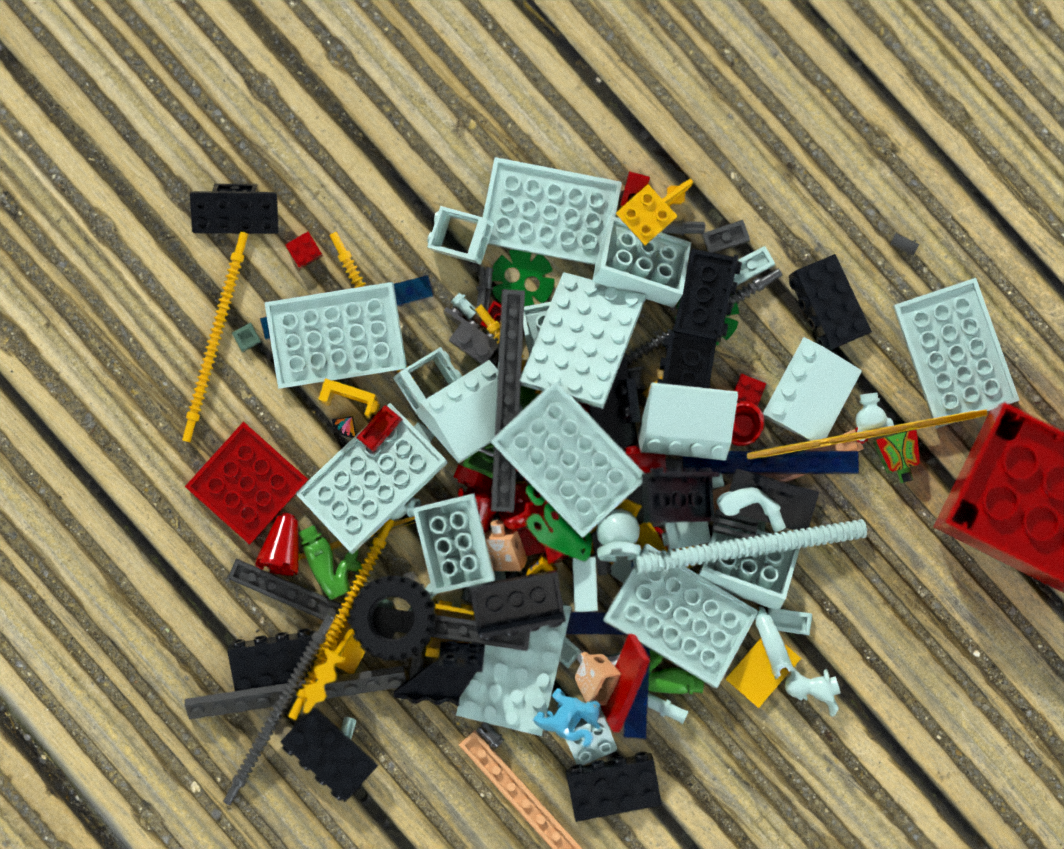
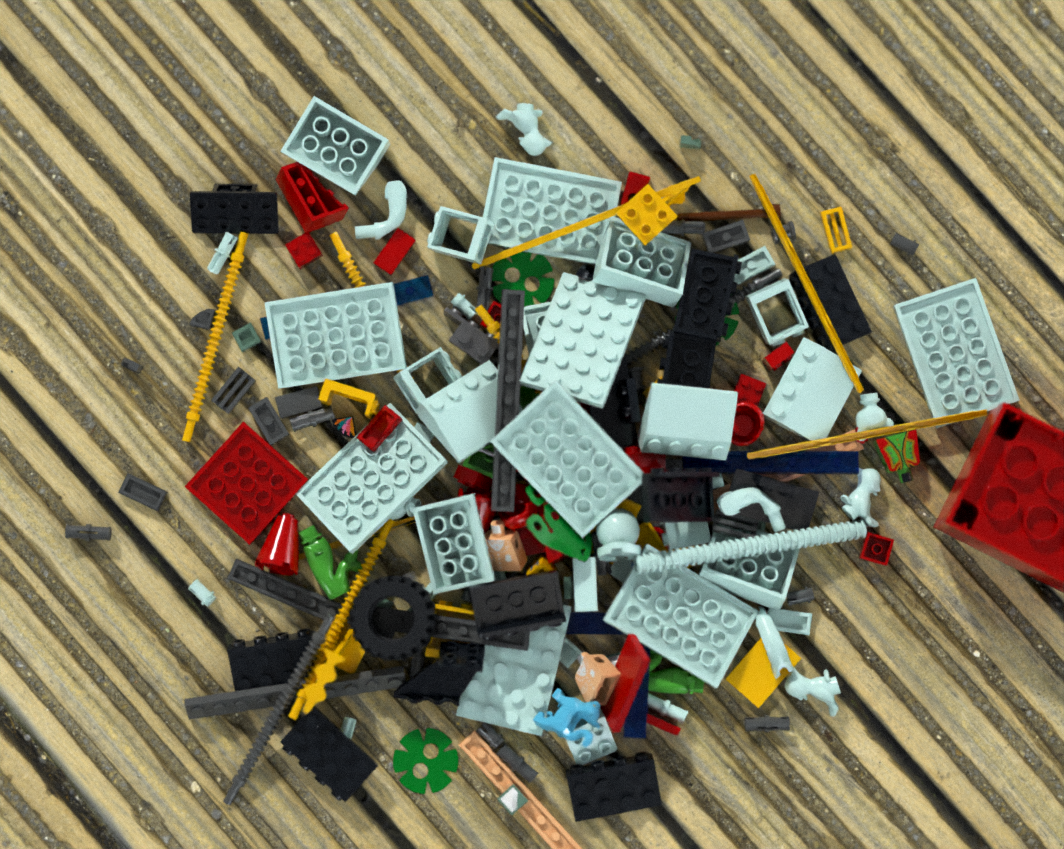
none -> dark grey pin [65,524,112,541]
none -> dark grey tile [118,473,168,512]
none -> dark grey tile [121,357,143,374]
none -> light aqua pin [188,579,216,607]
none -> dark grey tile [189,309,216,331]
none -> light aqua axle [207,232,238,274]
none -> dark grey tile [211,367,256,414]
none -> dark grey plate [248,397,290,446]
none -> dark grey tile [275,386,323,419]
none -> red wedge [276,162,349,233]
none -> light aqua slope [280,96,390,196]
none -> dark grey pin [290,405,335,432]
none -> light aqua piece [355,180,407,240]
none -> red tile [373,228,416,276]
none -> green piece [393,728,458,794]
none -> yellow piece [472,176,701,269]
none -> light aqua animal [496,103,552,156]
none -> dark grey pin [496,743,538,783]
none -> tile [497,784,528,815]
none -> sand green tile [563,577,573,599]
none -> black tile [576,263,594,281]
none -> red tile [636,710,681,736]
none -> reddish brown piece [676,204,781,221]
none -> sand green tile [679,135,701,149]
none -> dark grey pin [744,715,790,733]
none -> light aqua window [745,278,809,347]
none -> yellow piece [749,174,864,393]
none -> red piece [762,341,795,371]
none -> dark grey bush [770,221,796,244]
none -> dark grey pin [787,586,815,606]
none -> yellow tile [820,207,853,254]
none -> light aqua animal [840,468,881,528]
none -> red piece [859,532,894,566]

